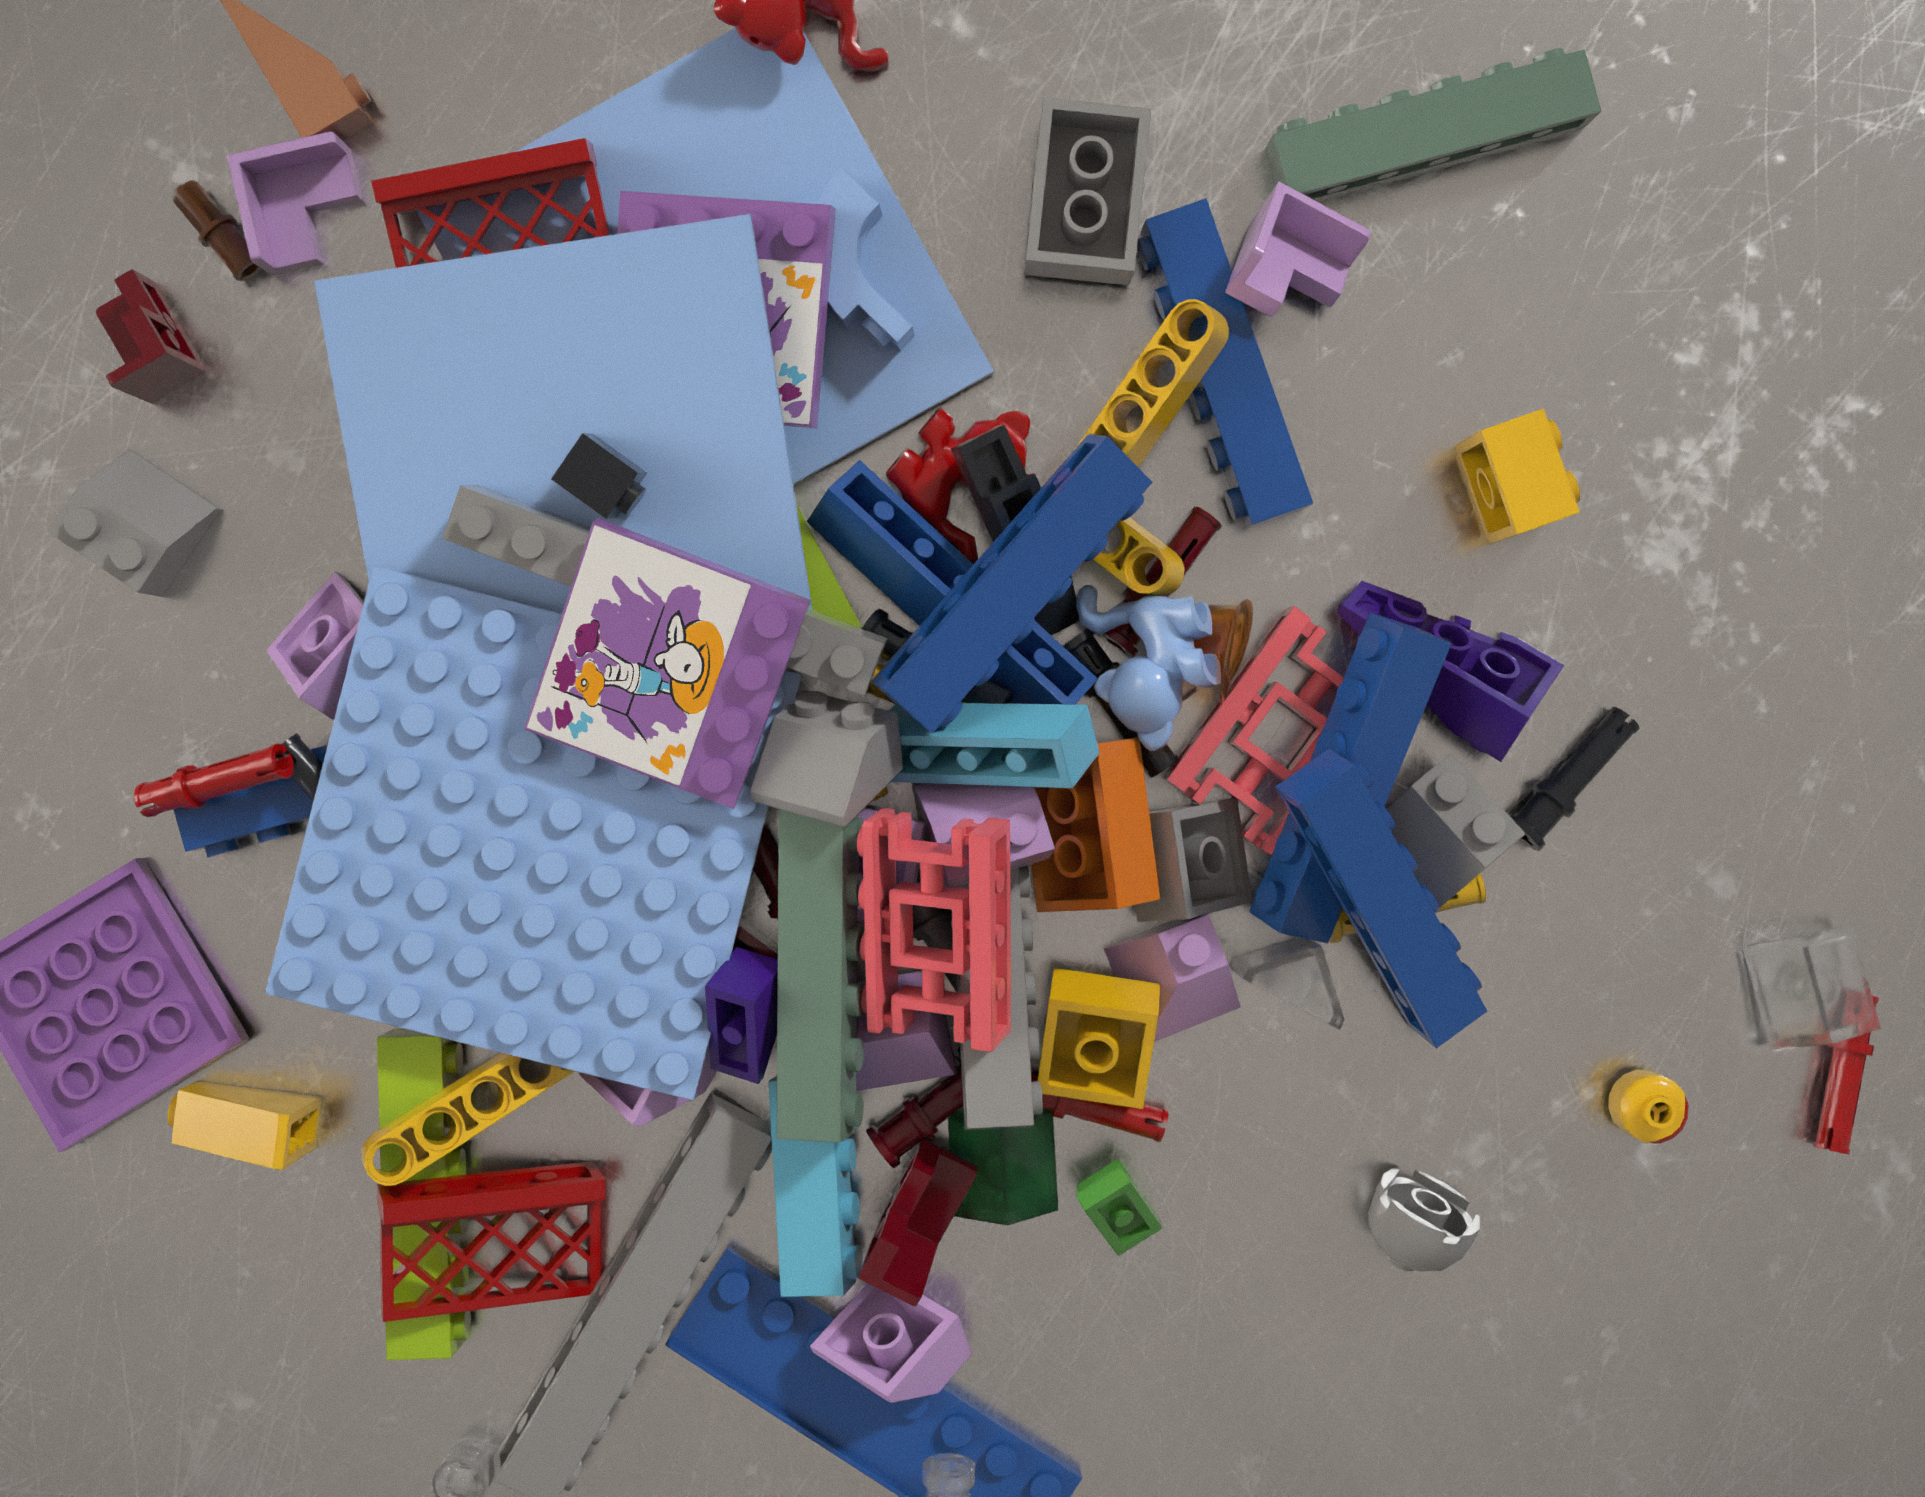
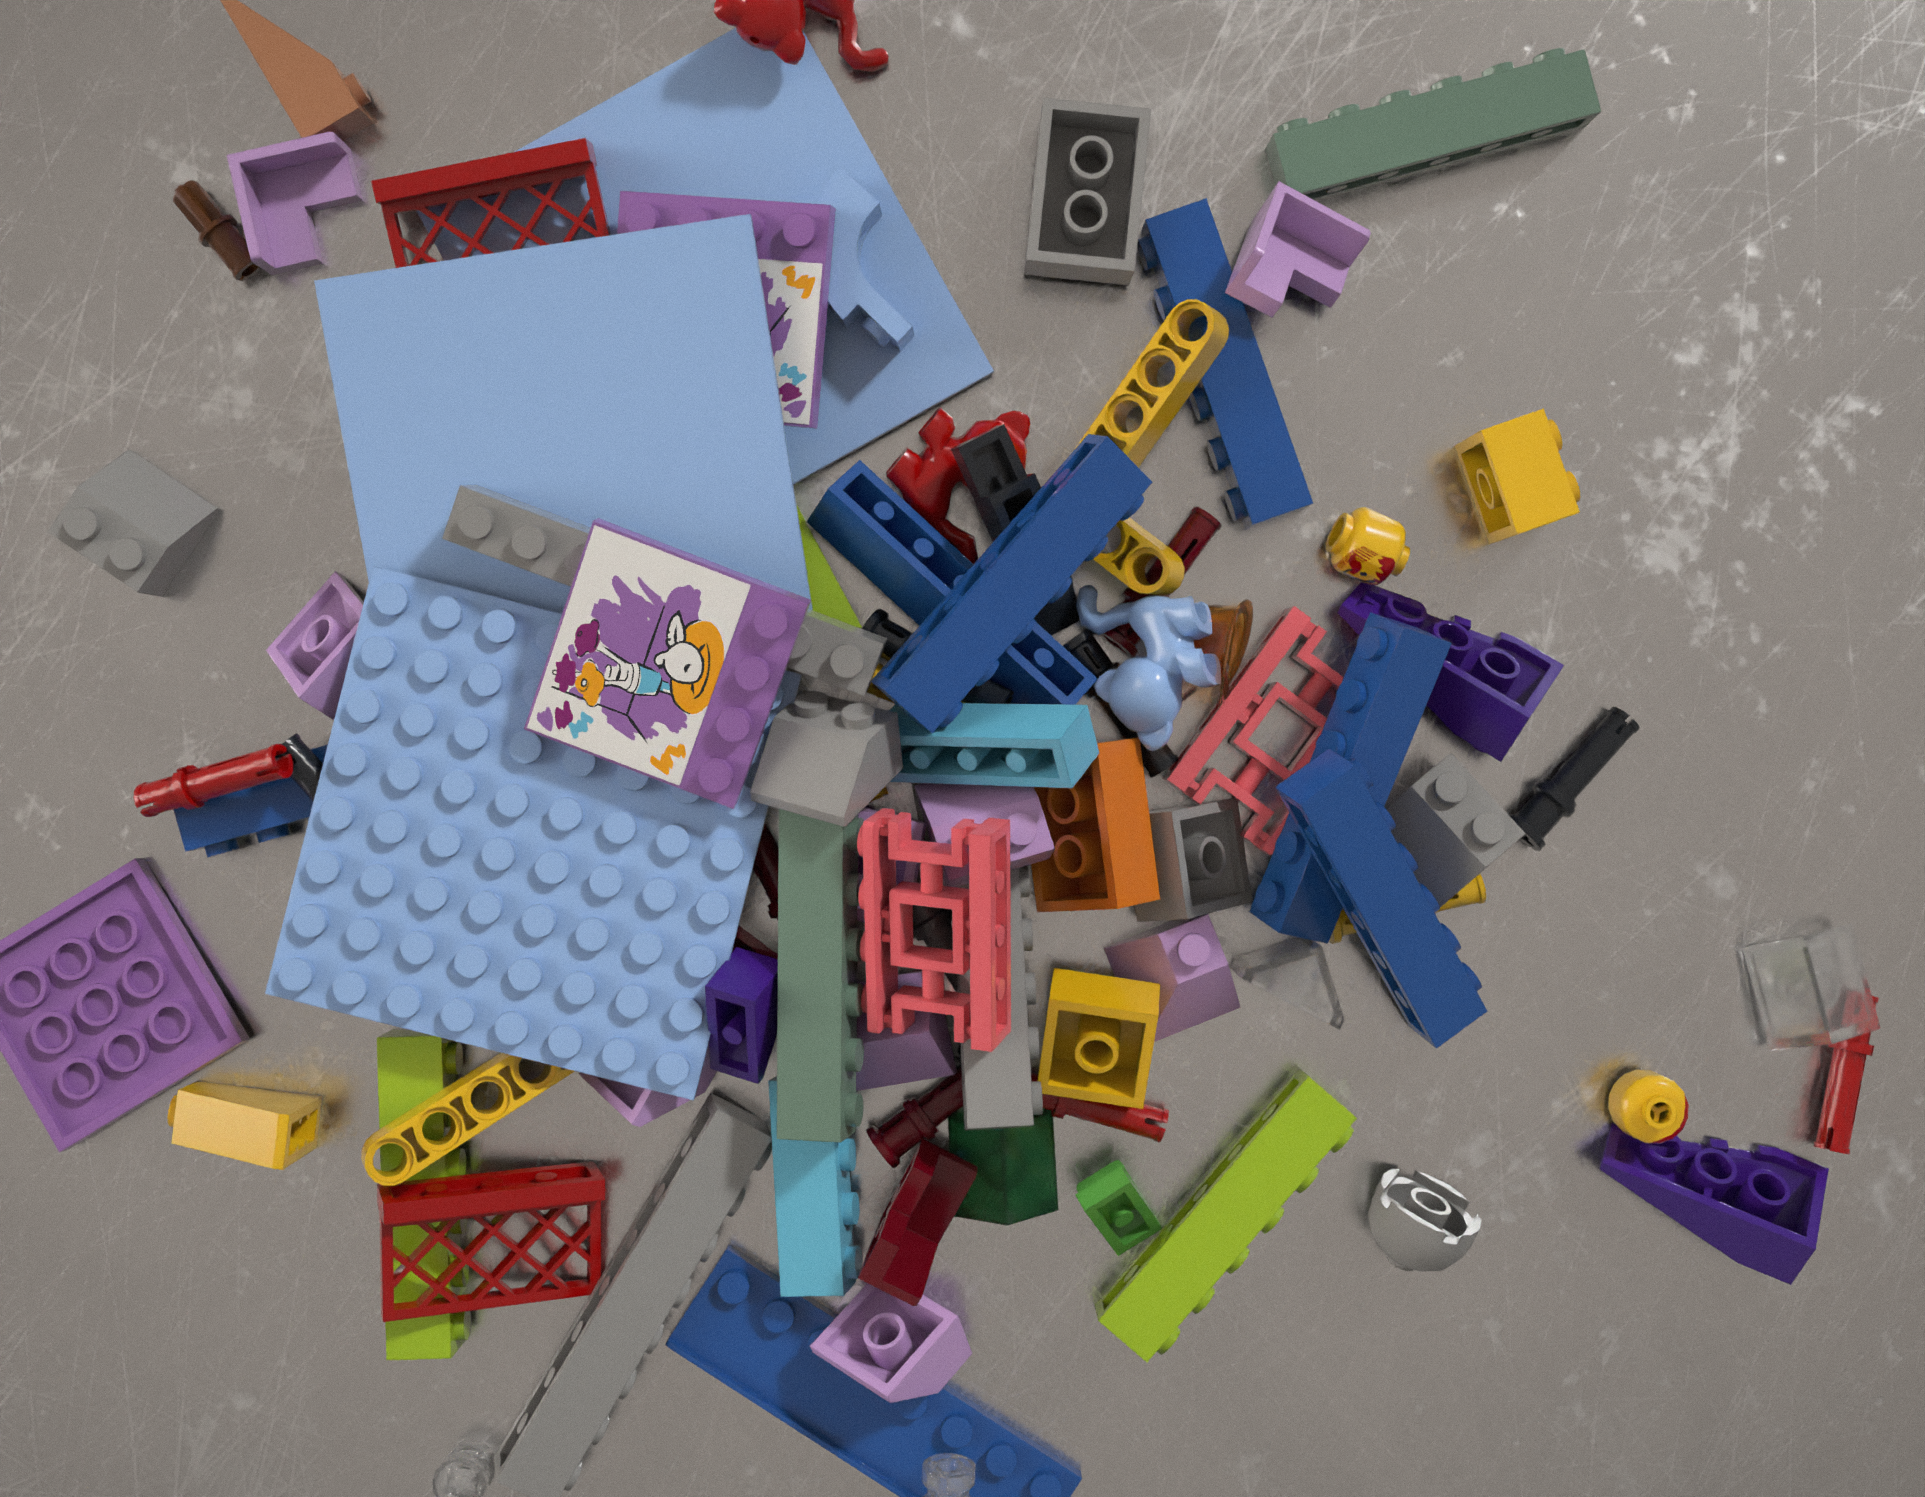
dark red panel [96,269,206,404] -> none
black brick [551,433,647,519] -> none
none -> lime brick [1095,1068,1357,1362]
none -> yellow head [1326,507,1410,585]
none -> dark purple wedge [1599,1124,1829,1285]

